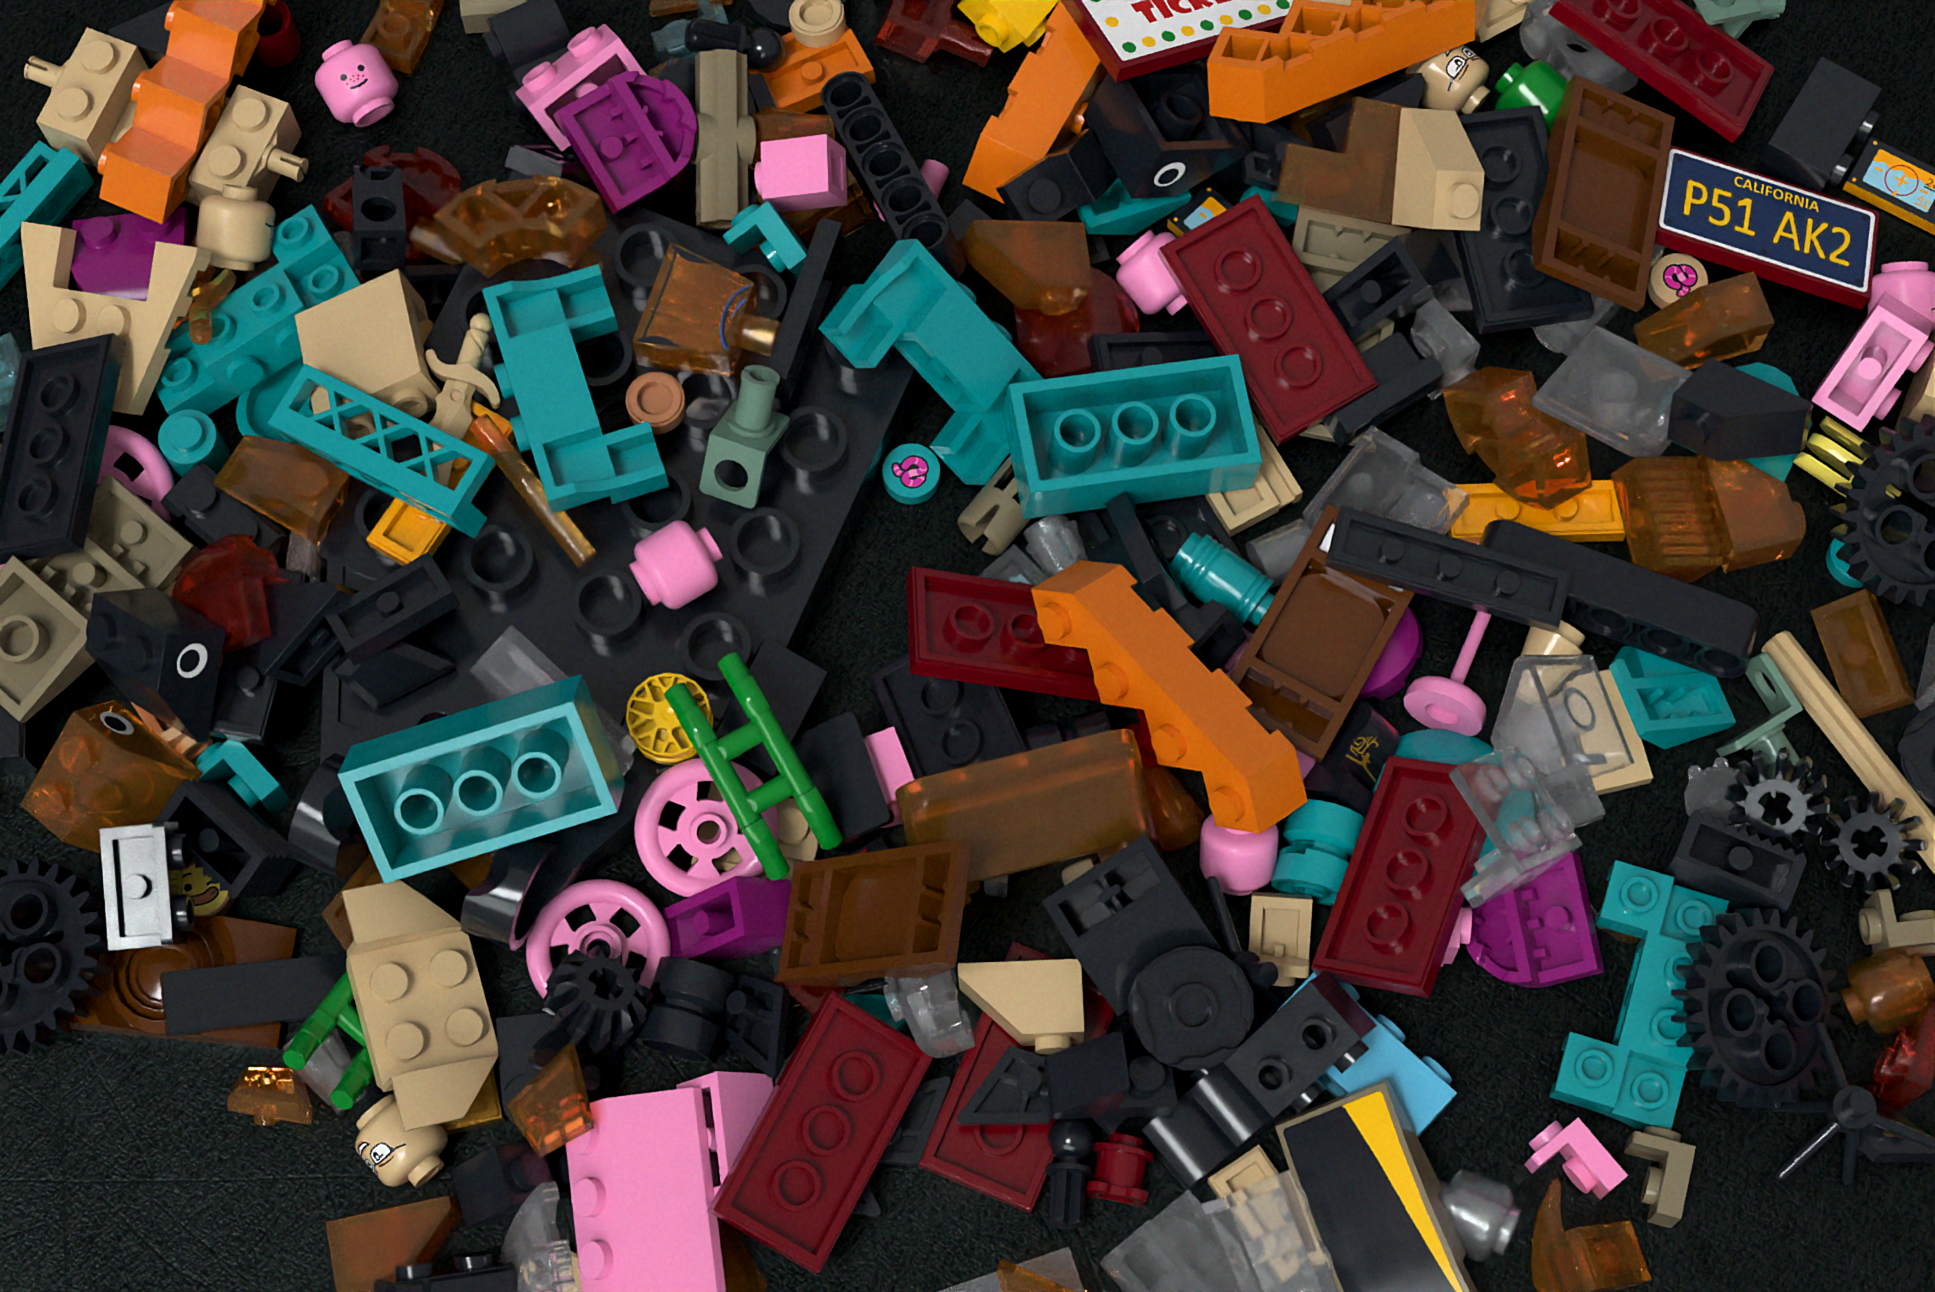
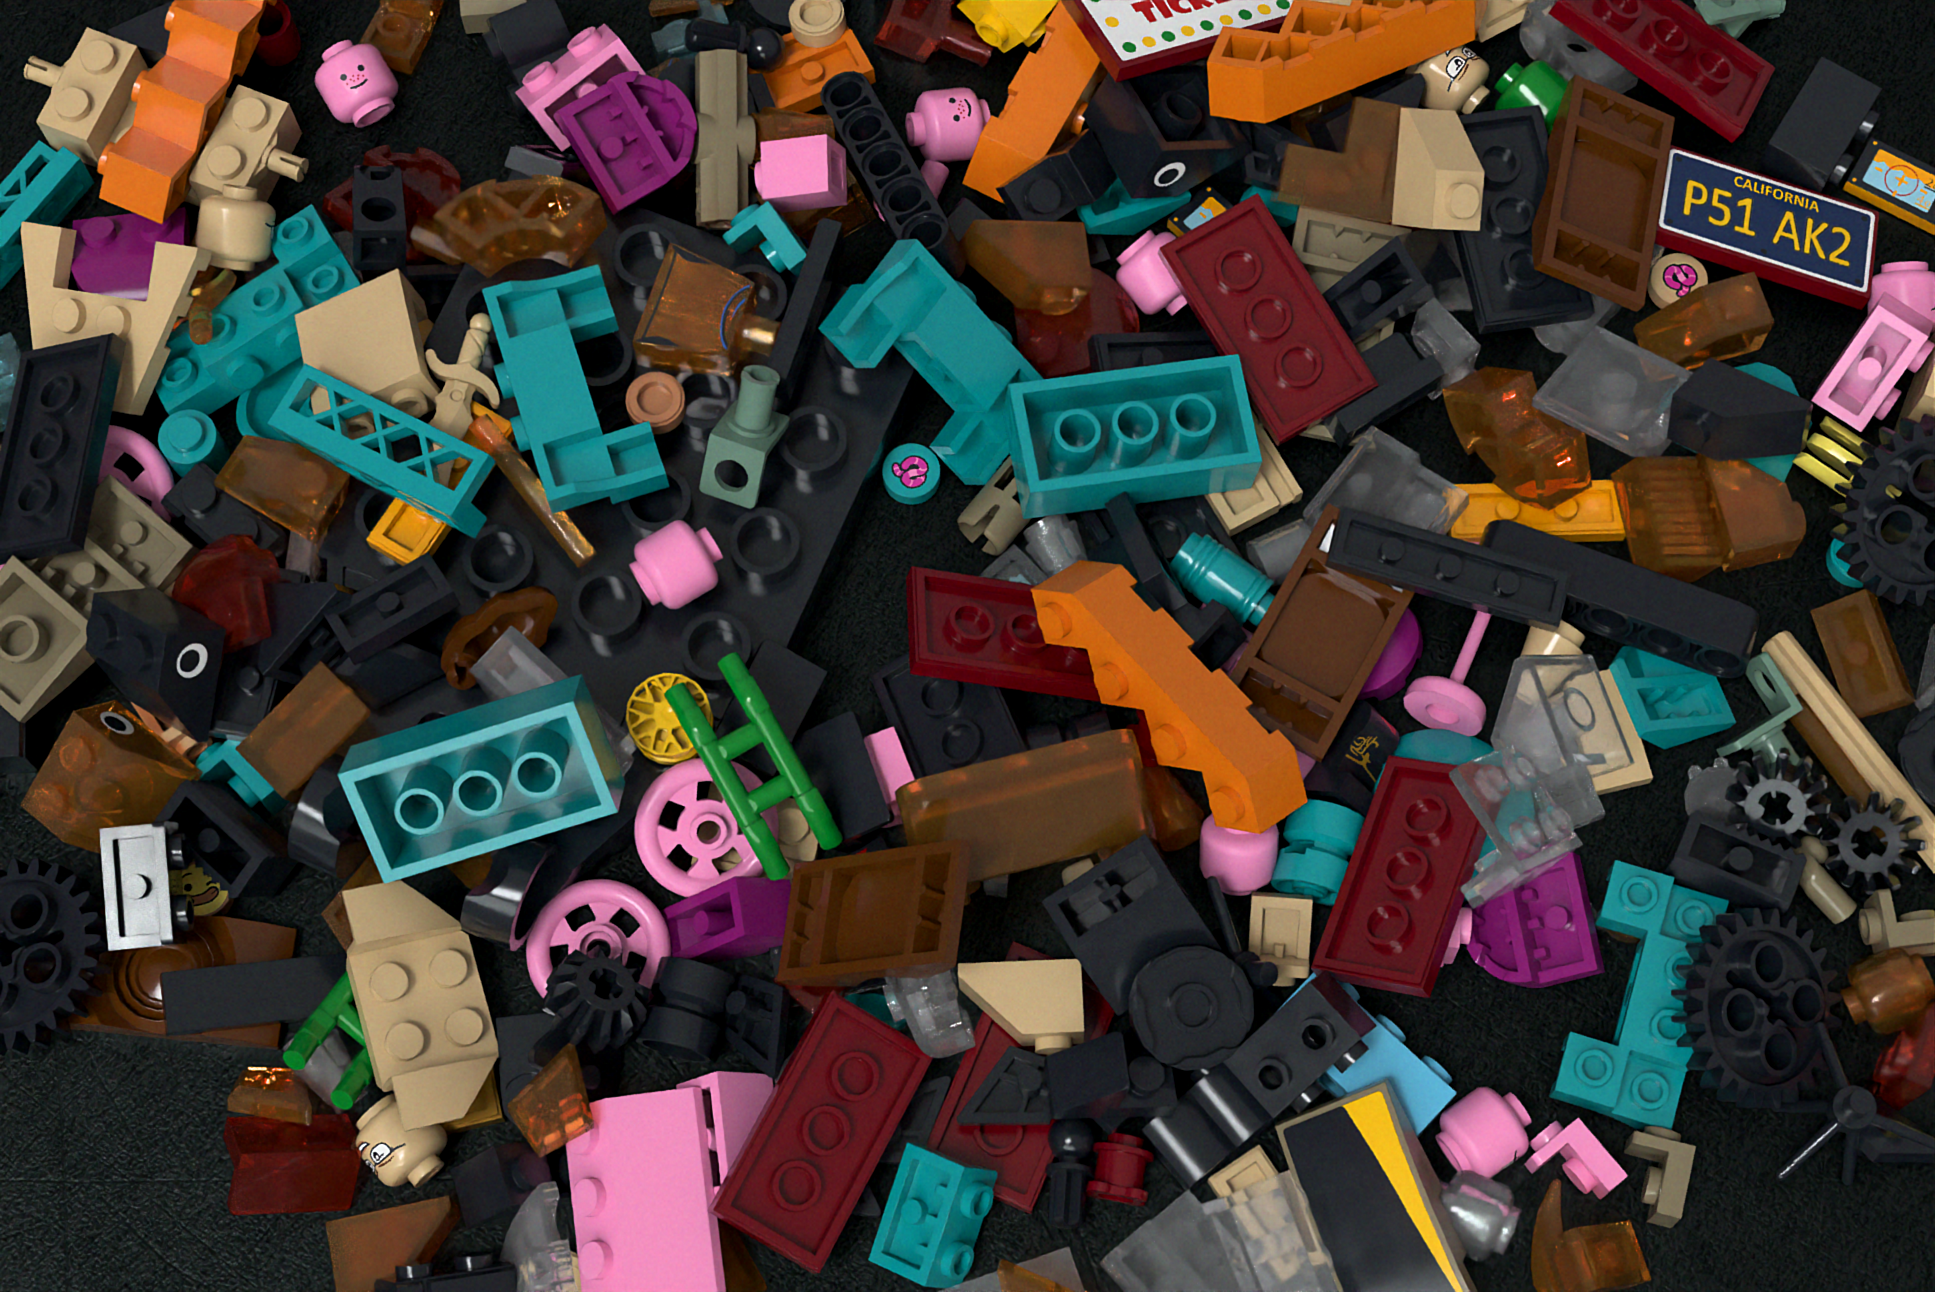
none -> clear red panel [223,1114,362,1215]
none -> clear orange panel [235,661,370,805]
none -> reddish brown arm [441,585,559,690]
none -> teal bracket [868,1142,997,1289]
none -> bright pink head [905,87,991,163]
none -> bright pink head [1435,1086,1532,1180]
none -> clear orange bar [1789,693,1888,849]
none -> dark tan arm [1789,836,1857,924]

